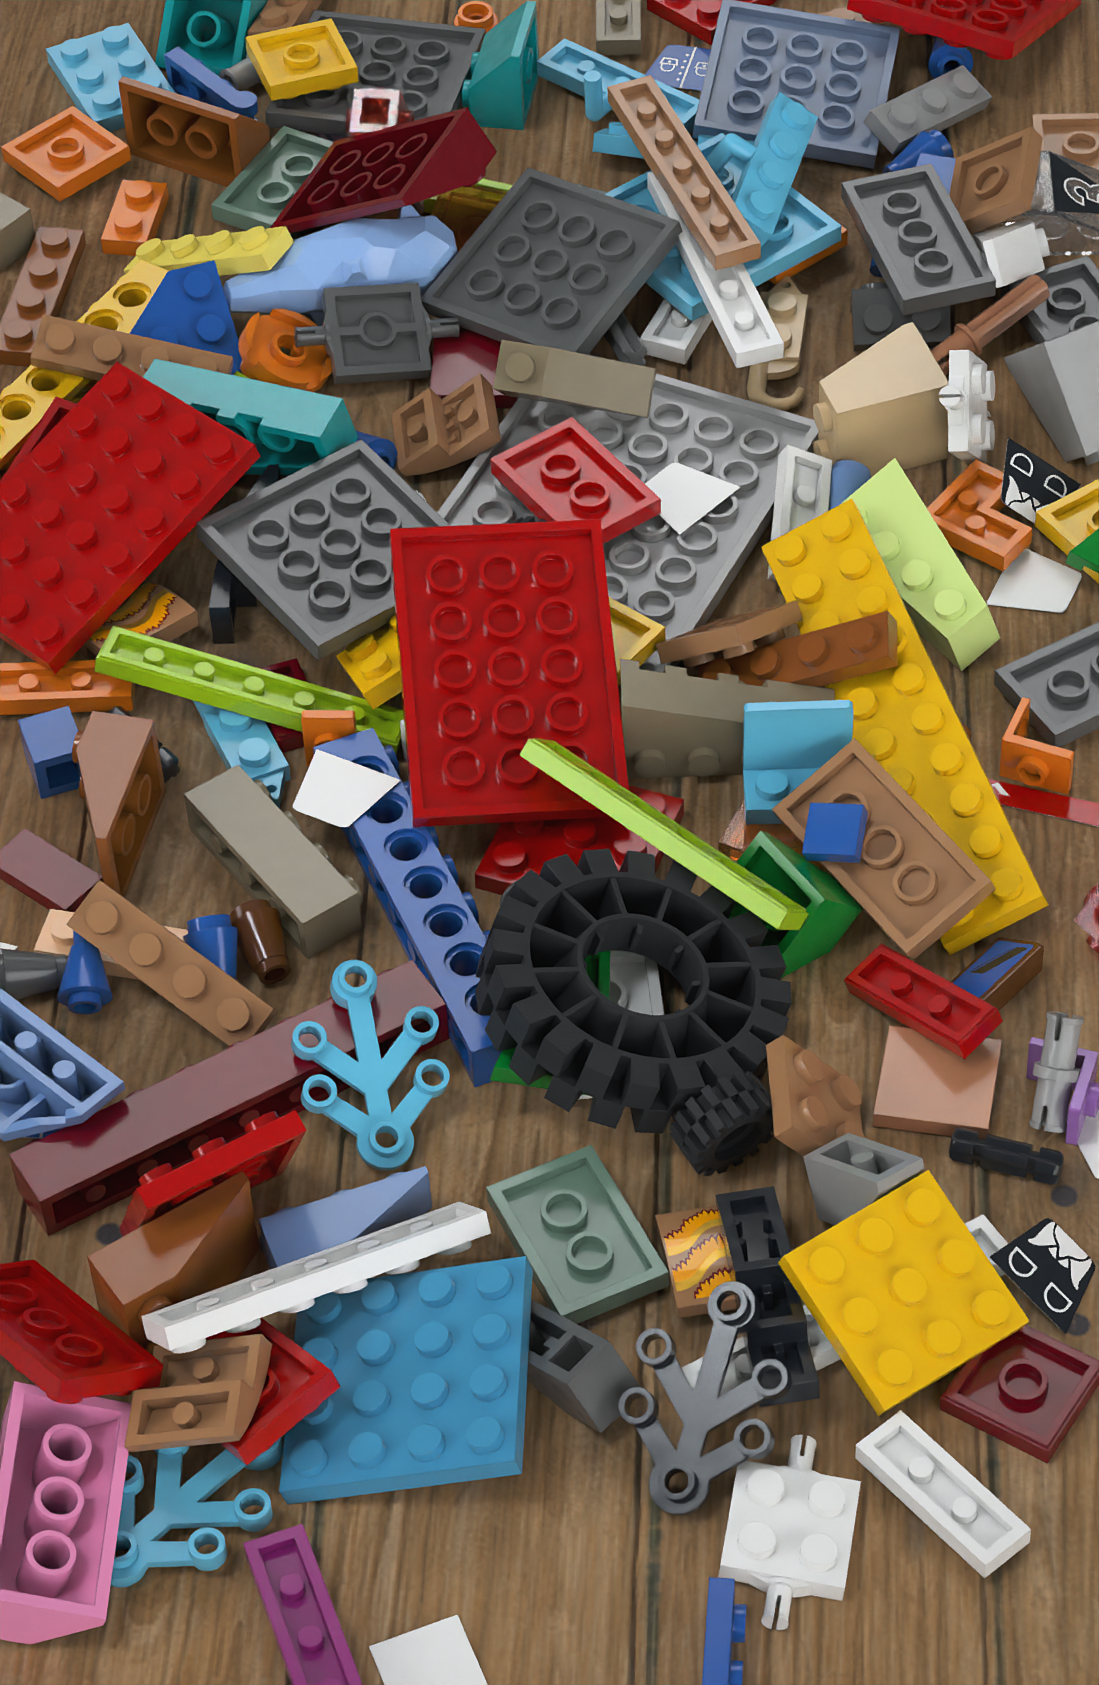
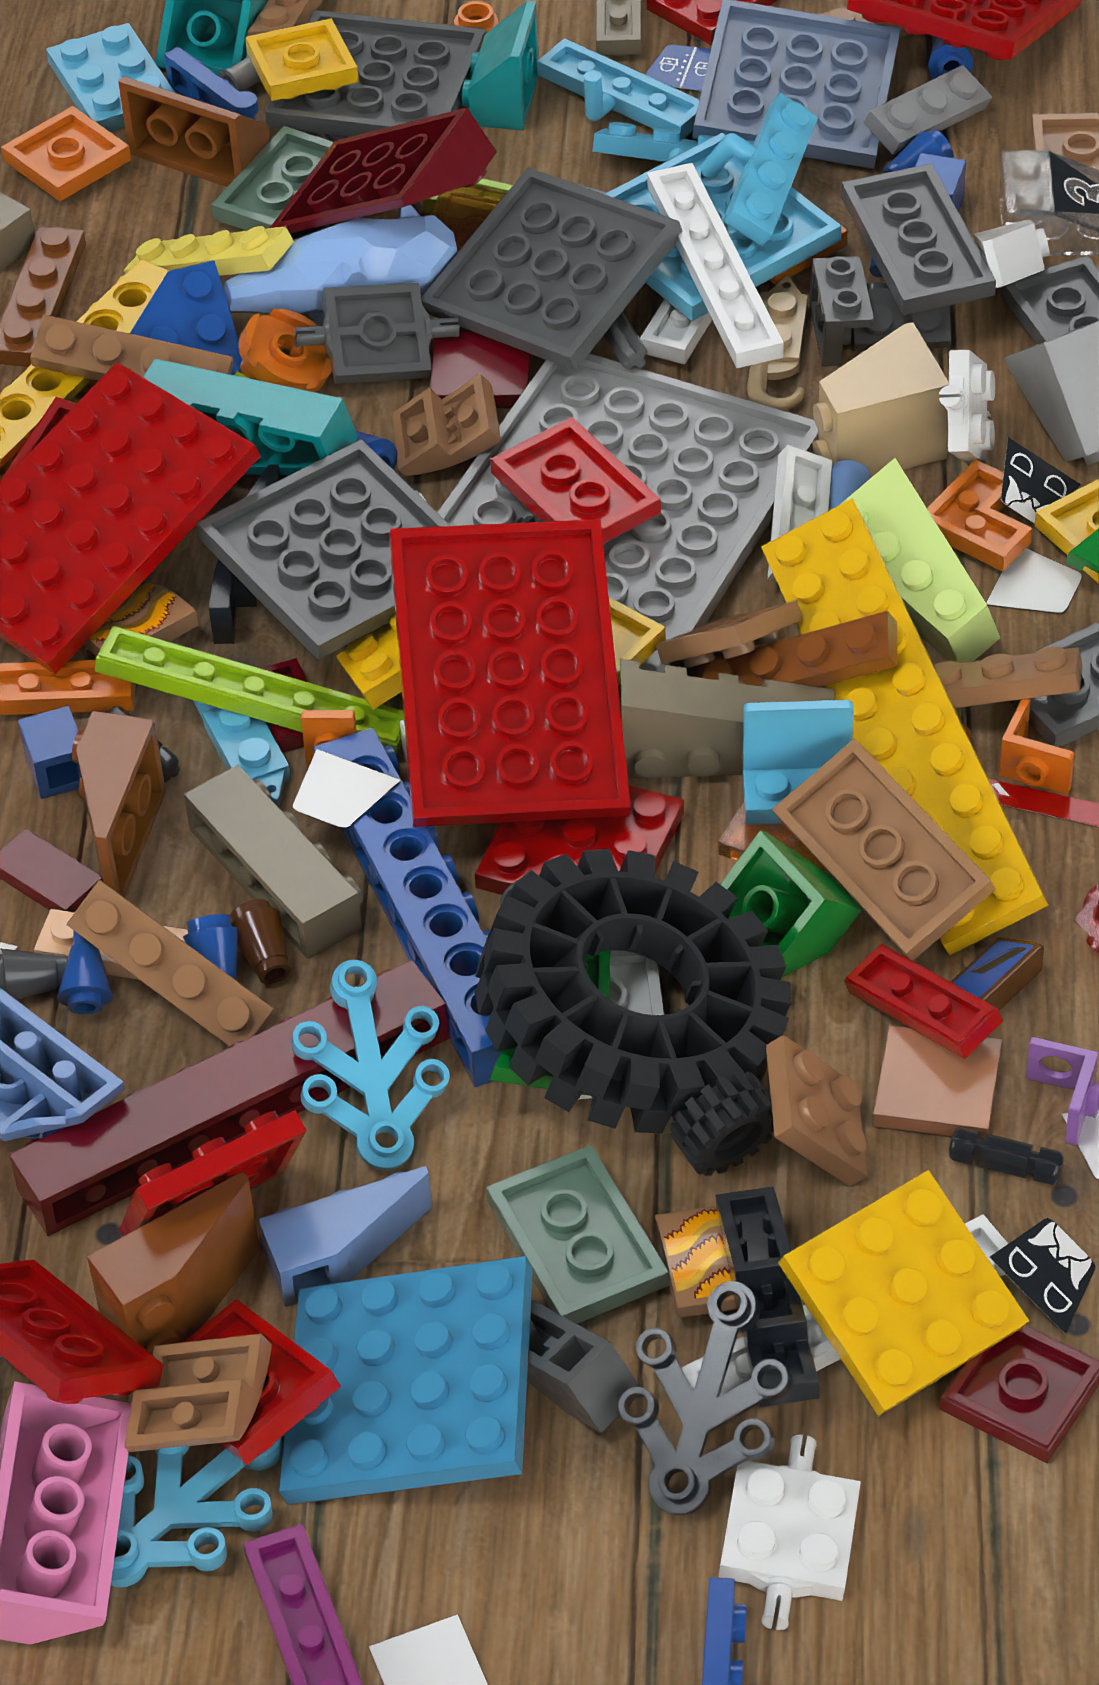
orange plate [101,180,169,256] -> none
white plate [141,1201,491,1353] -> none
clear red brick [346,87,415,136] -> none
dark tan slope [493,340,657,418] -> none
lime tile [520,738,809,930] -> none
medium nougat plate [607,75,761,271] -> none
white sticker [645,463,741,535] -> none
blue tile [802,802,868,863] -> none
light grey slope [803,1133,925,1225] -> none
white plate [855,1410,1031,1578] -> none
nougat axle [931,275,1050,376] -> none
medium nougat plate [949,126,1043,234] -> none
light grey pin [1029,1011,1084,1133] -> none
none -> dark grey bracket [809,256,874,366]
none -> medium nougat plate [934,646,1083,708]

